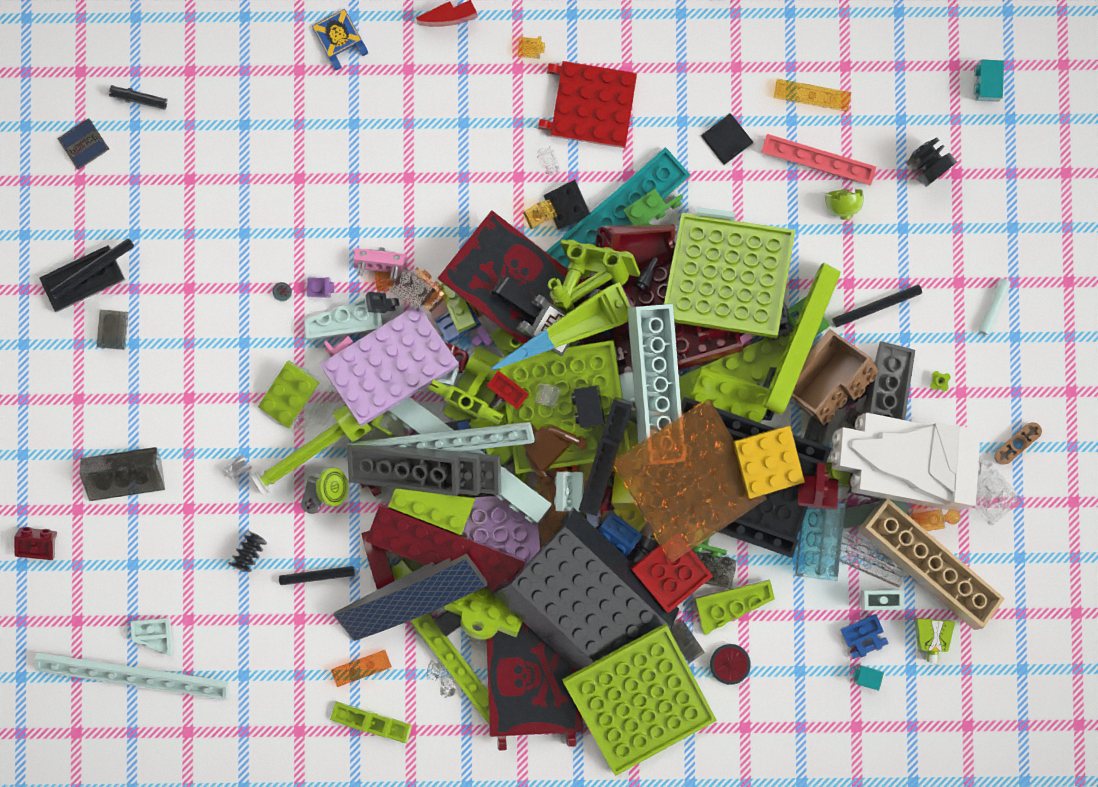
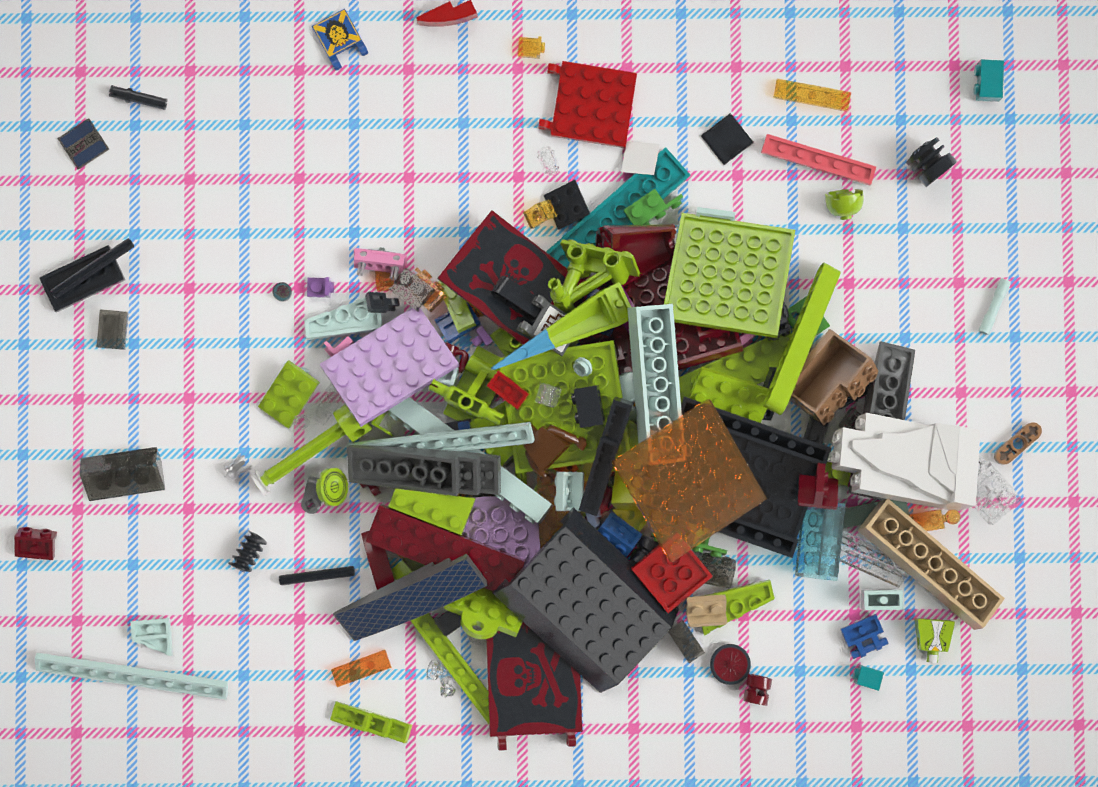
lime plate [562,623,717,776] -> none
black cone [632,257,658,291] -> none
yellow plate [733,425,804,499] -> none
black axle [832,285,923,328] -> none
lime plate [930,371,951,392] -> none
none -> light aqua plate [573,357,592,377]
none -> white sticker [621,141,660,175]
none -> tan bracket [686,595,727,627]
none -> dark red wheel [743,674,773,706]

